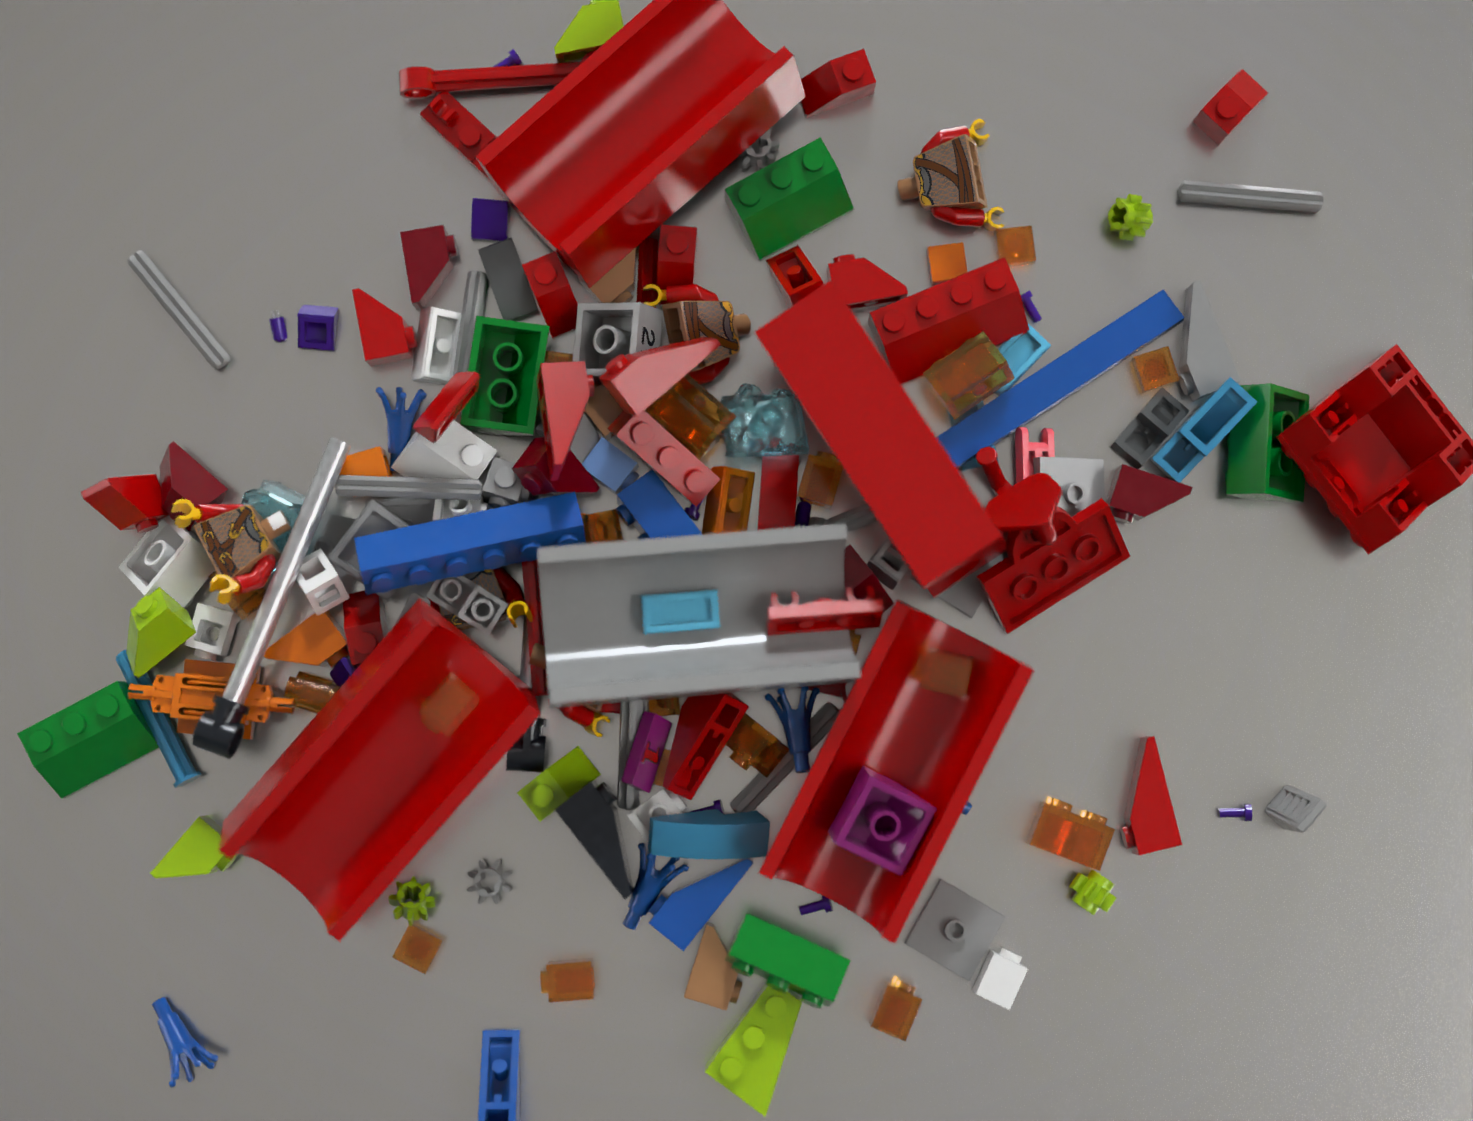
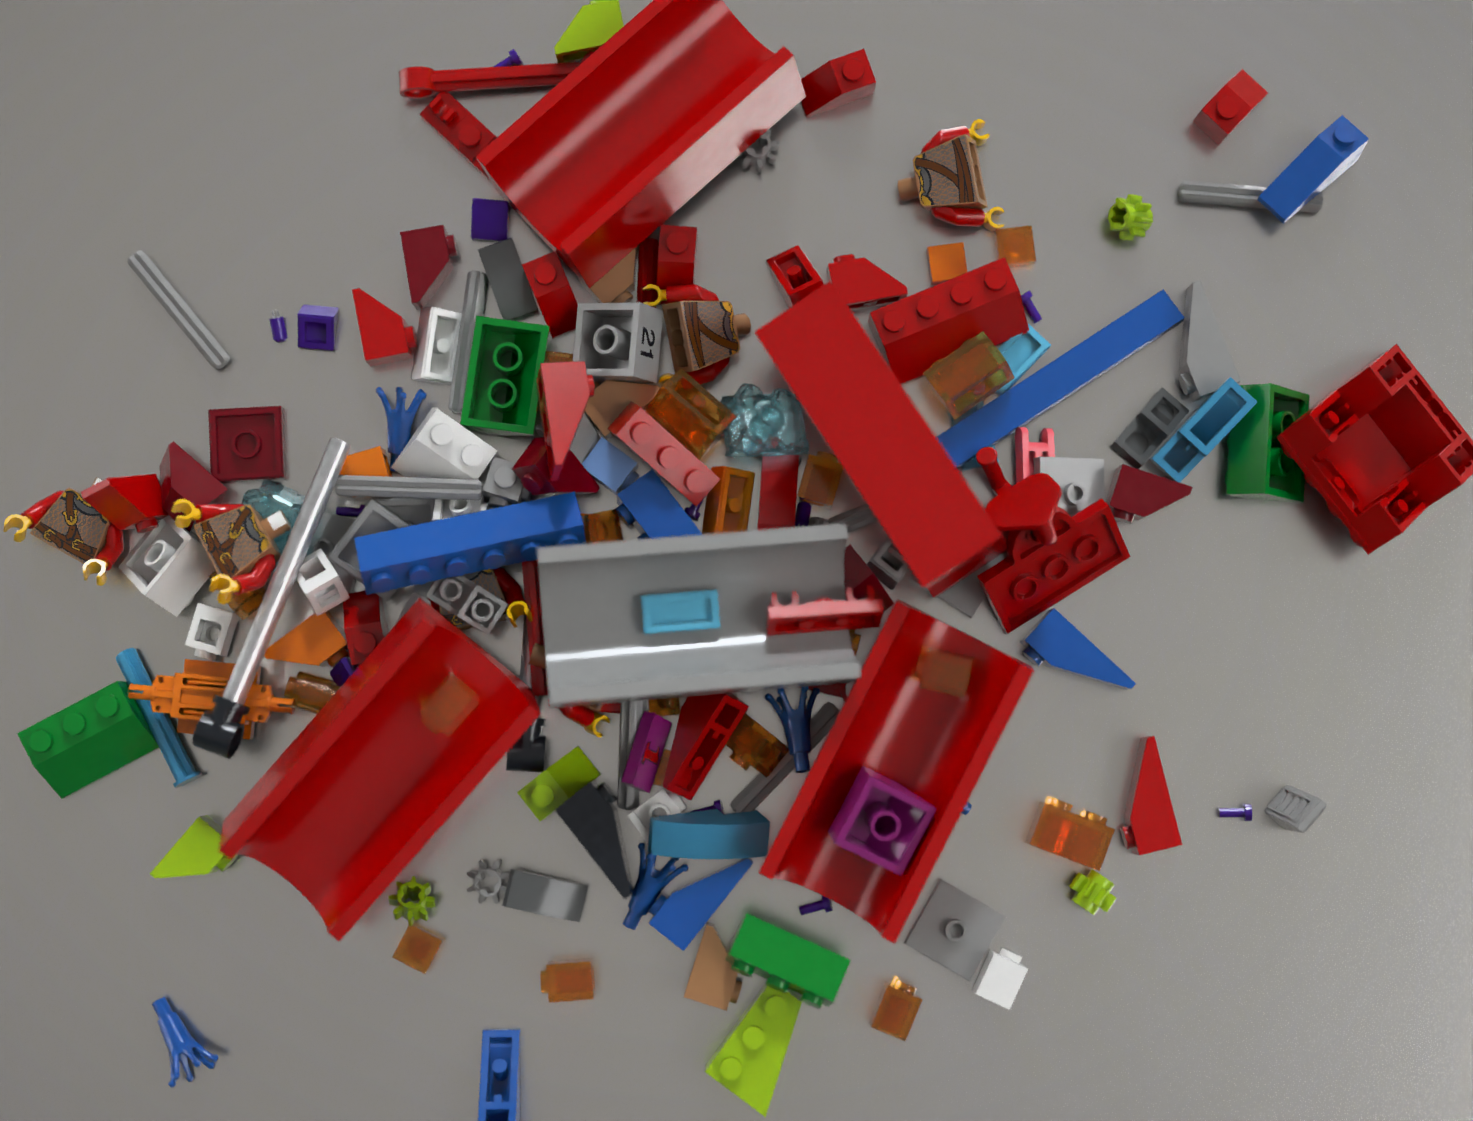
lime slope [126,587,196,678] -> none
red slope [413,371,480,443] -> none
slope [599,337,721,416] -> none
green slope [725,137,854,261] -> none
clear orange plate [1131,346,1179,393] -> none
none -> torso [3,477,124,586]
none -> dark red tile [208,406,286,483]
none -> dark purple piece [336,504,365,517]
none -> dark grey slope [502,869,588,922]
none -> blue slope [1020,608,1136,690]
none -> blue slope [1257,115,1369,224]

